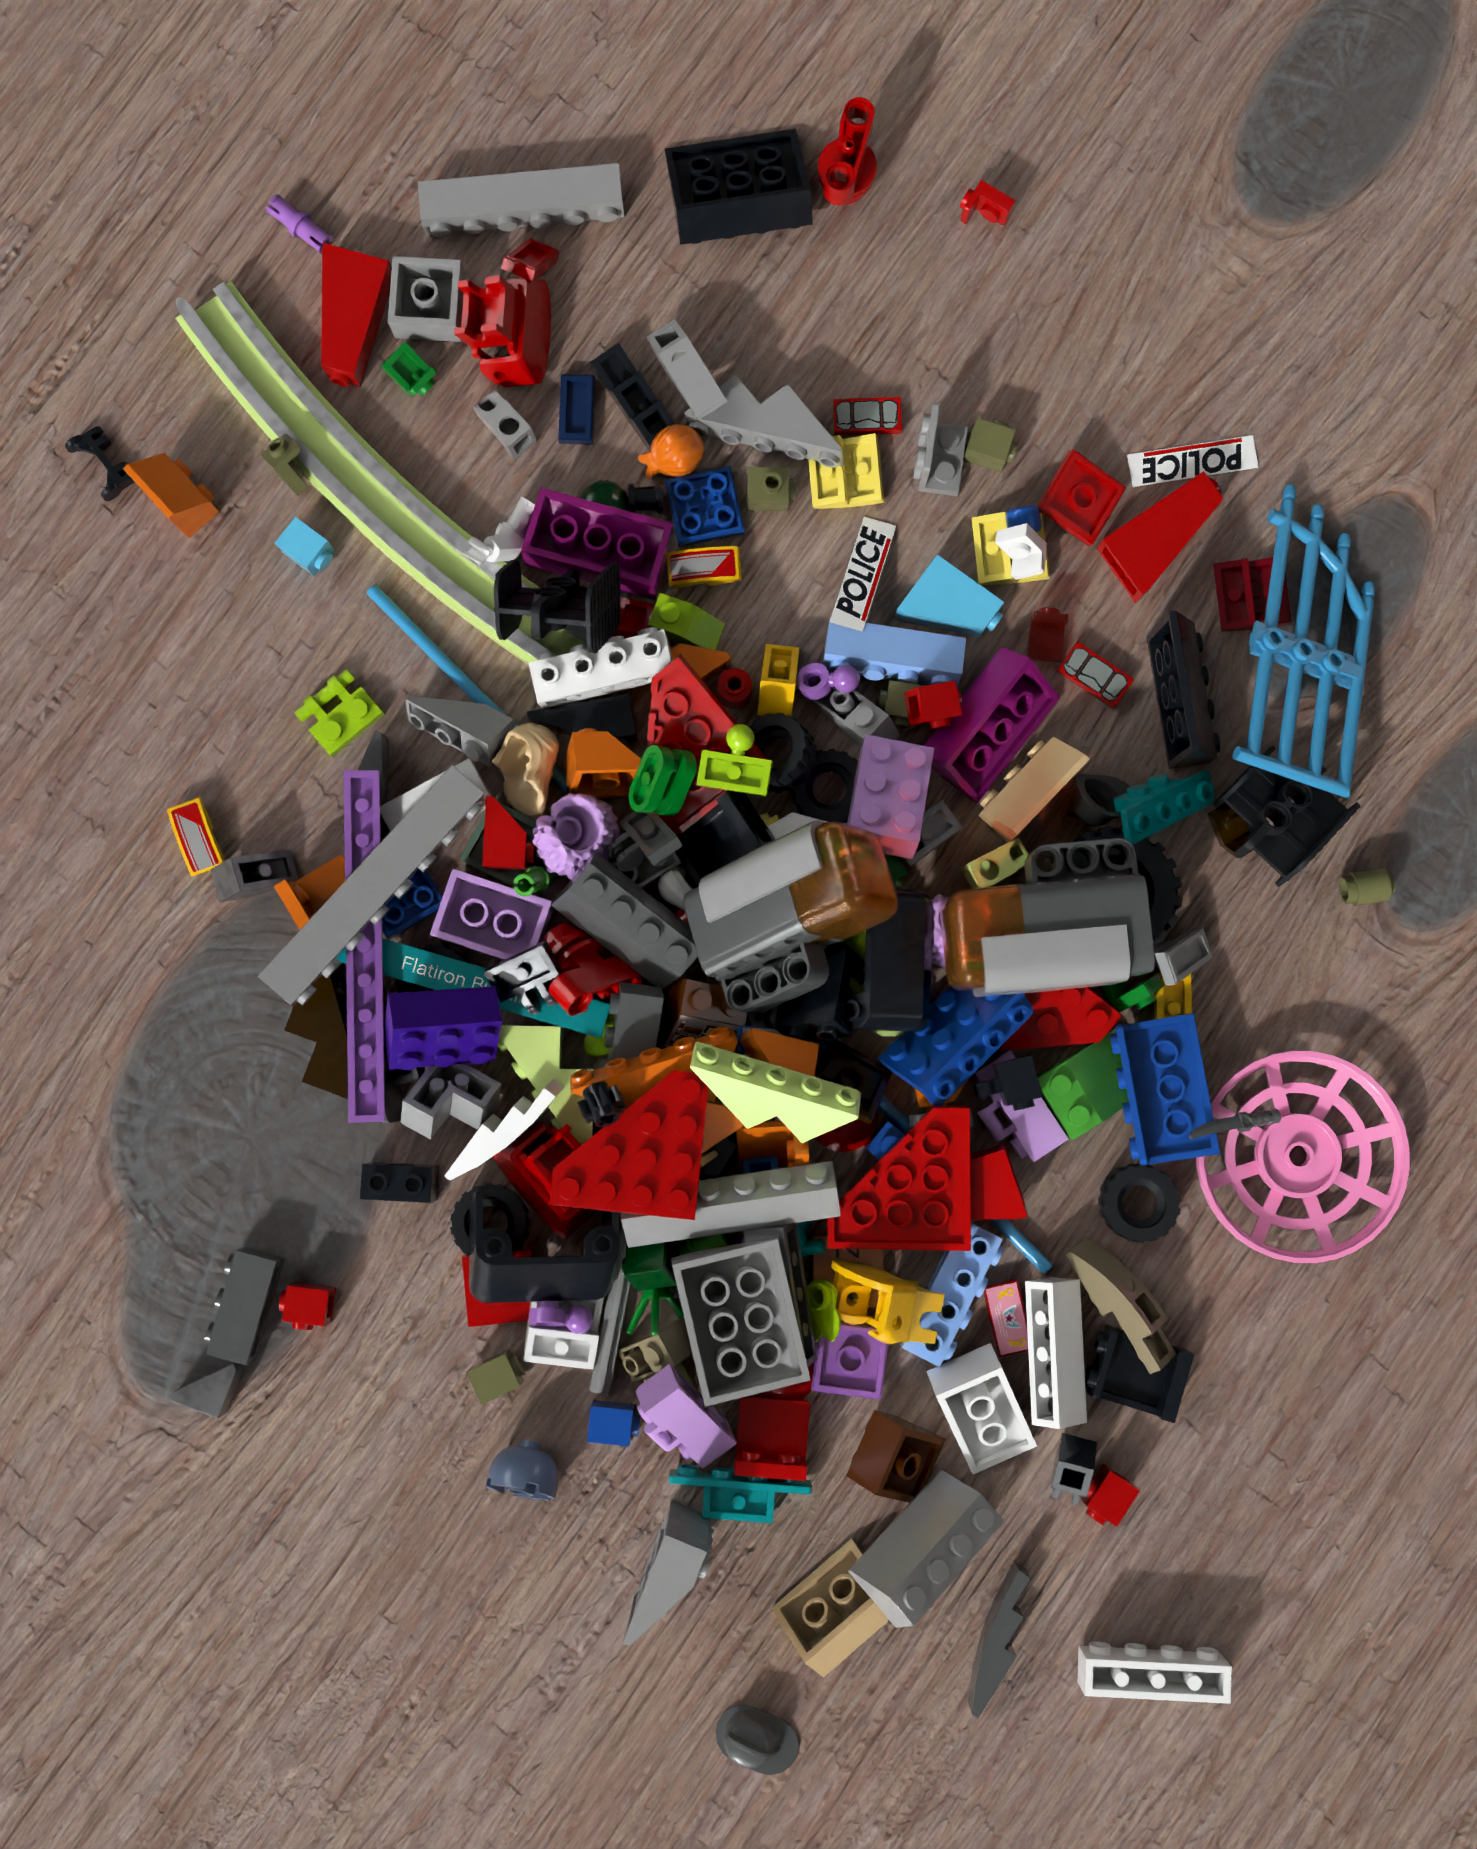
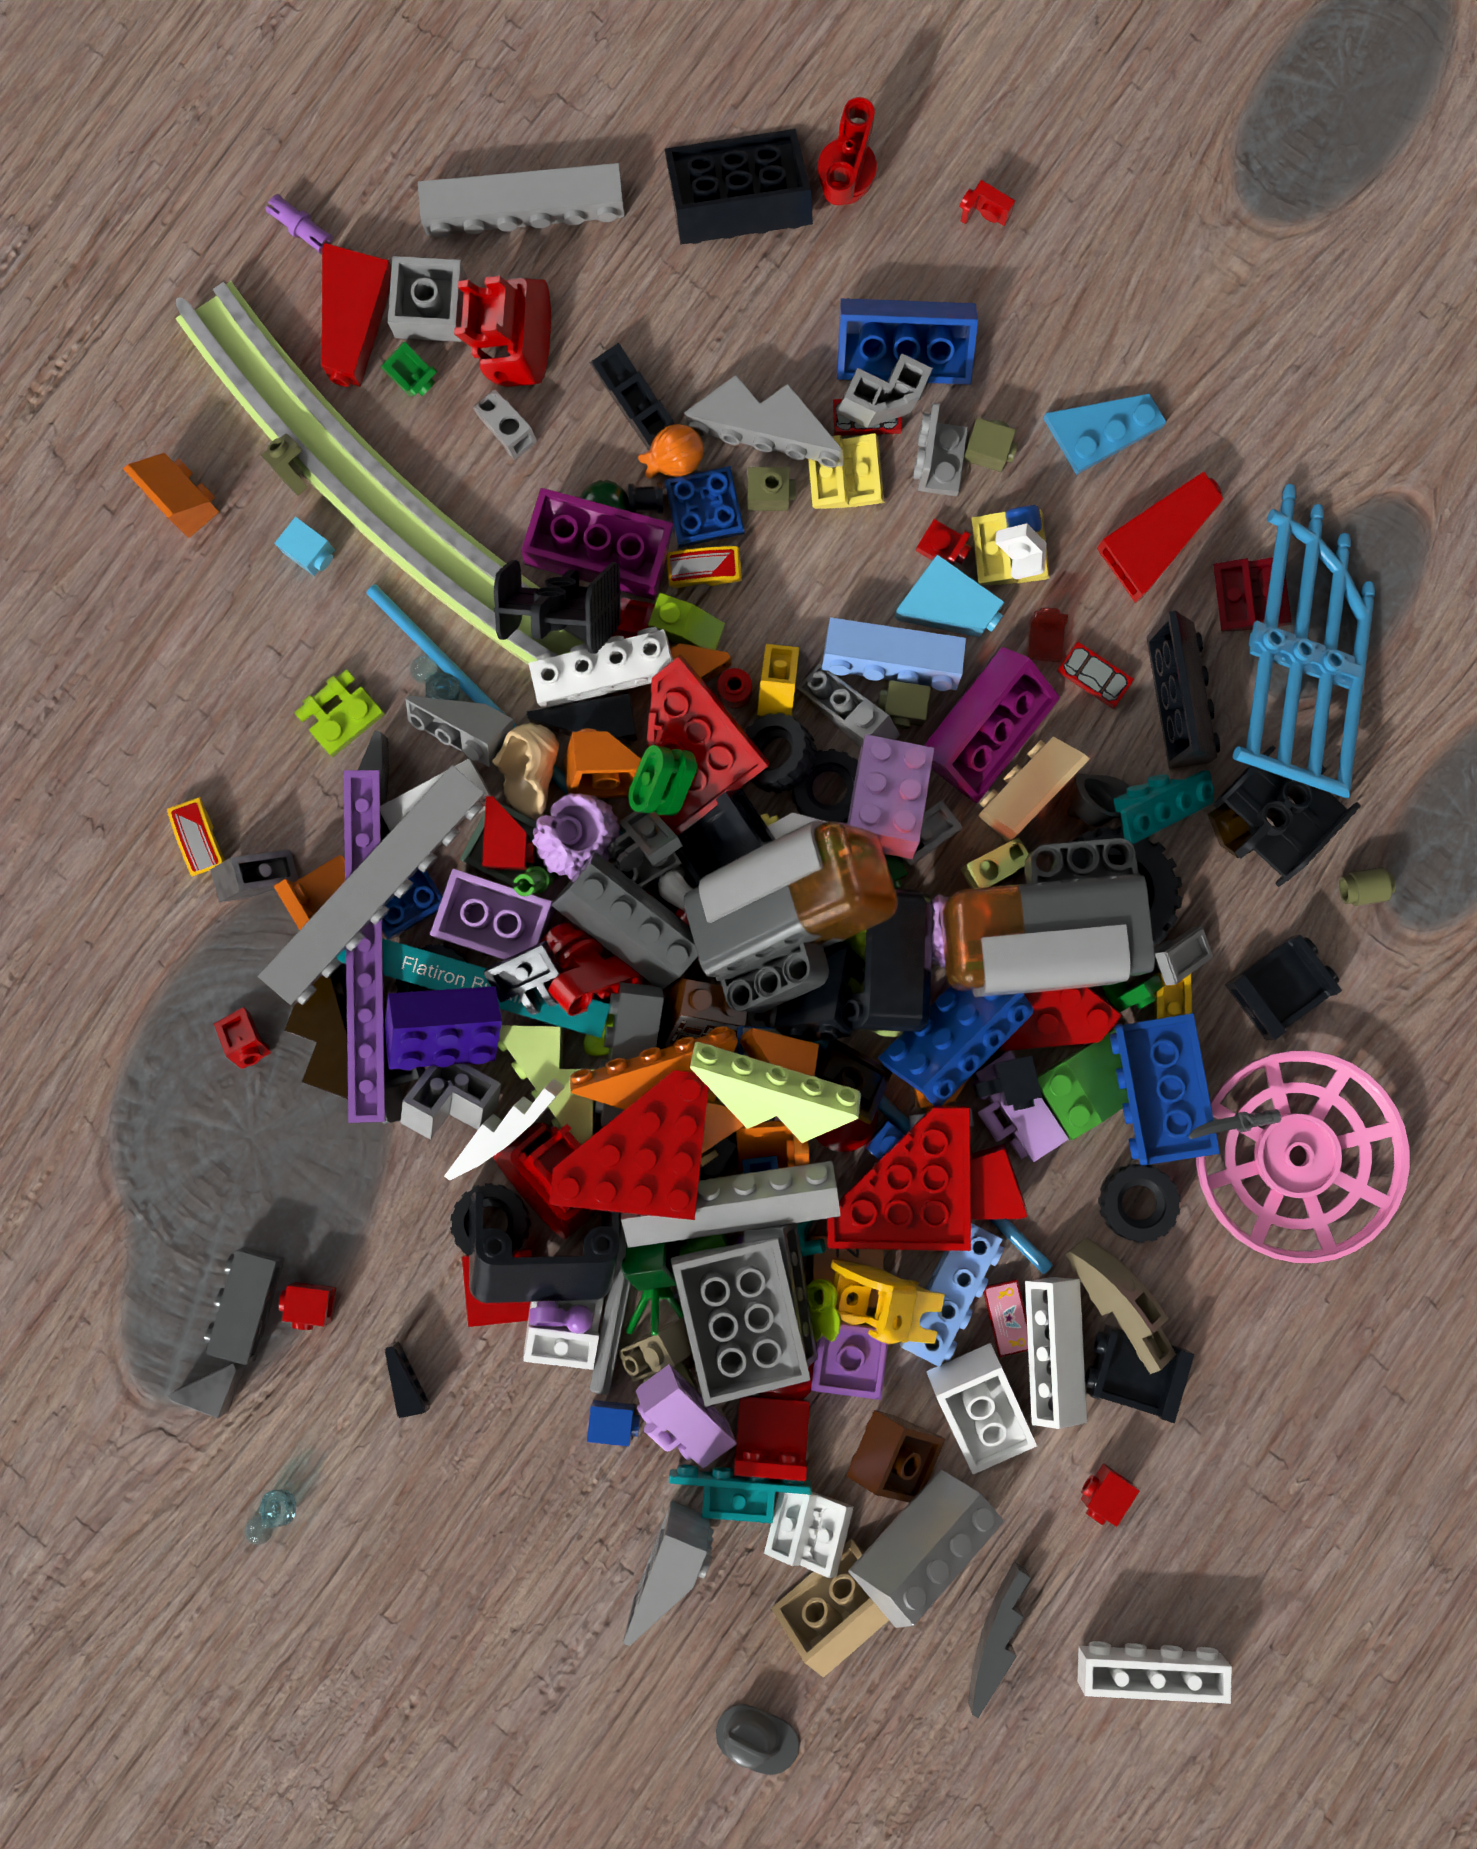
black piece [65,426,134,501] -> none
black brick [360,1162,440,1203] -> none
white arm [464,496,535,565] -> none
olive brick [466,1348,526,1405] -> none
sand blue cylinder [485,1440,559,1501] -> none
red tile [501,238,560,282] -> none
dark blue tile [558,374,595,445] -> none
black gear [577,1081,626,1127] -> none
light grey slope [646,319,728,420] -> none
lime plate [696,724,773,796] -> none
medium lavender plate [796,663,860,700] -> none
sticker [830,517,896,632] -> none
red brick [904,681,962,729] -> none
red plate [1037,449,1126,546] -> none
black brick [1051,1433,1097,1505] -> none
sticker [1127,435,1259,487] -> none
none -> red bracket [214,1007,271,1069]
none -> clear light blue plate [244,1489,296,1545]
none -> black slope [385,1341,430,1418]
none -> clear light blue plate [410,656,460,701]
none -> white slope [764,1492,854,1578]
none -> blue slope [837,298,978,385]
none -> light grey brick [837,354,933,428]
none -> red bracket [916,519,972,566]
none -> dark azure wing [1043,394,1167,475]
none -> black panel [1225,934,1342,1040]

